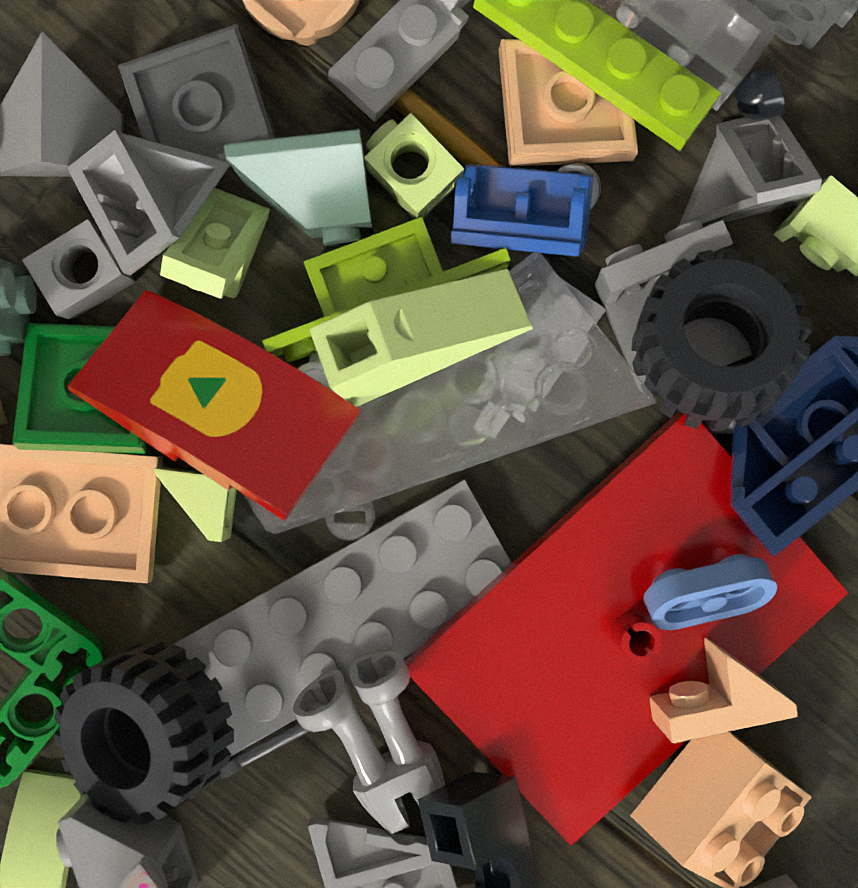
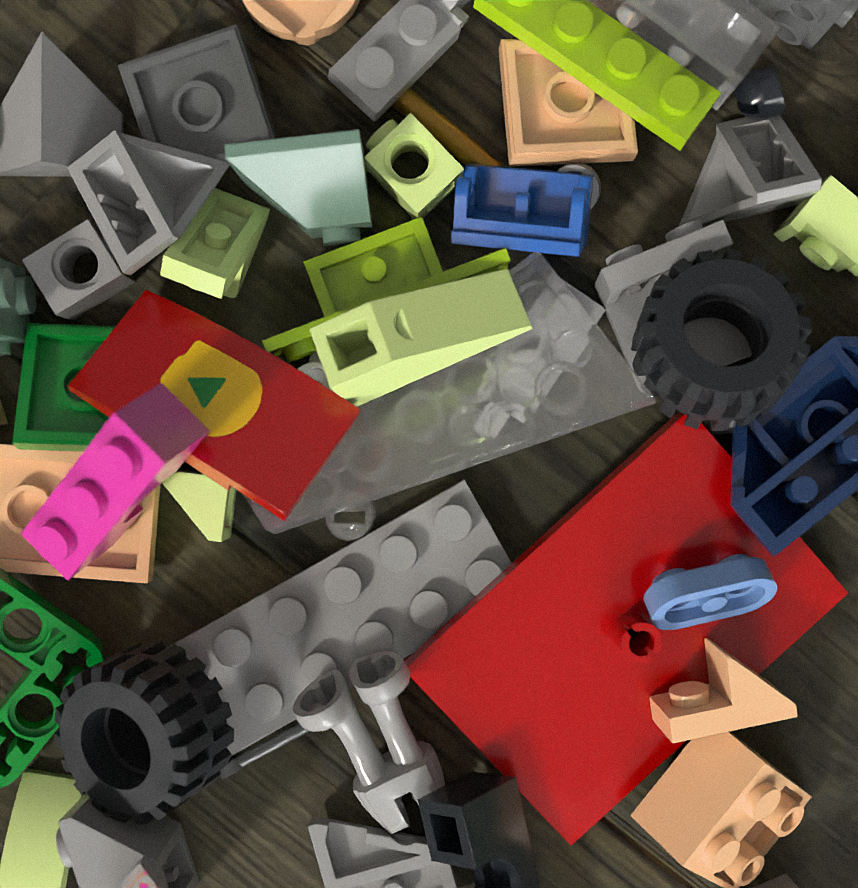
none -> dark pink arch [21,383,210,581]

